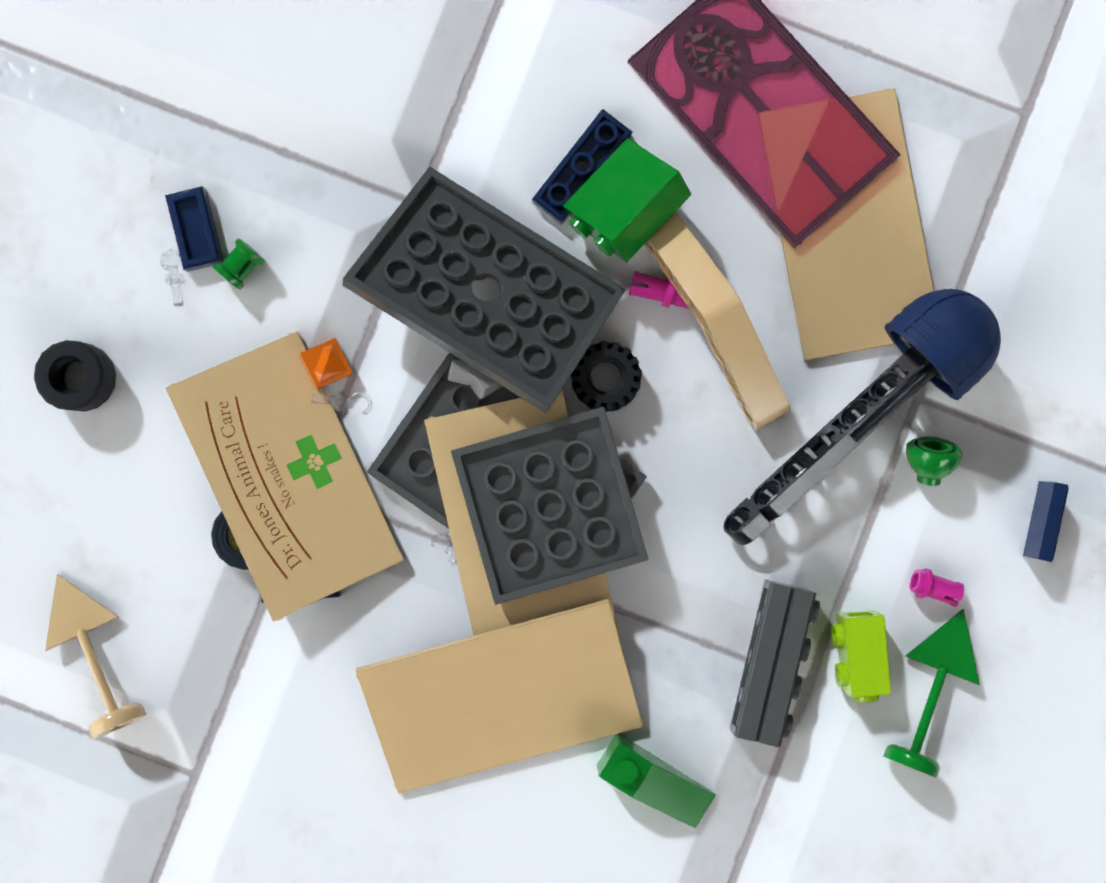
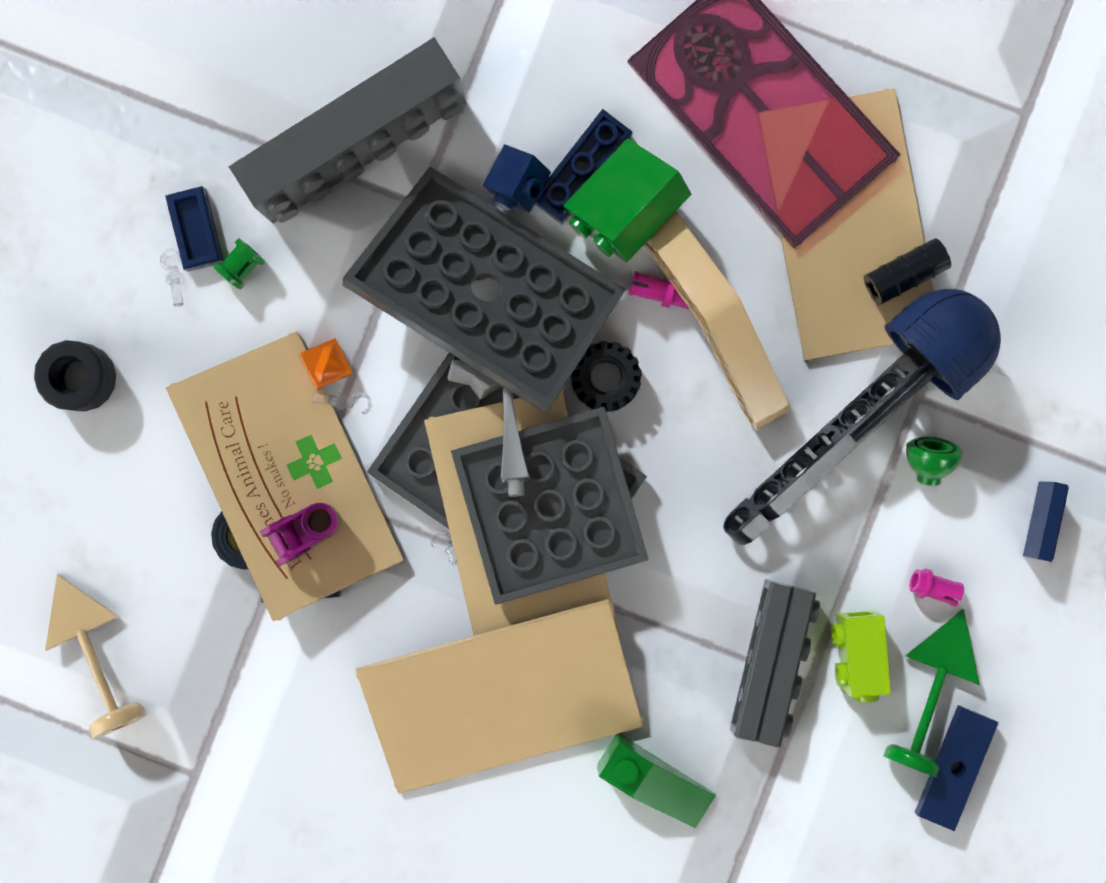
none -> dark grey brick [228,37,466,223]
none -> magenta piece [260,503,340,567]
none -> dark blue brick [482,144,551,213]
none -> light grey piece [500,387,530,497]
none -> black axle [863,238,952,305]
none -> dark blue tile [914,705,999,831]

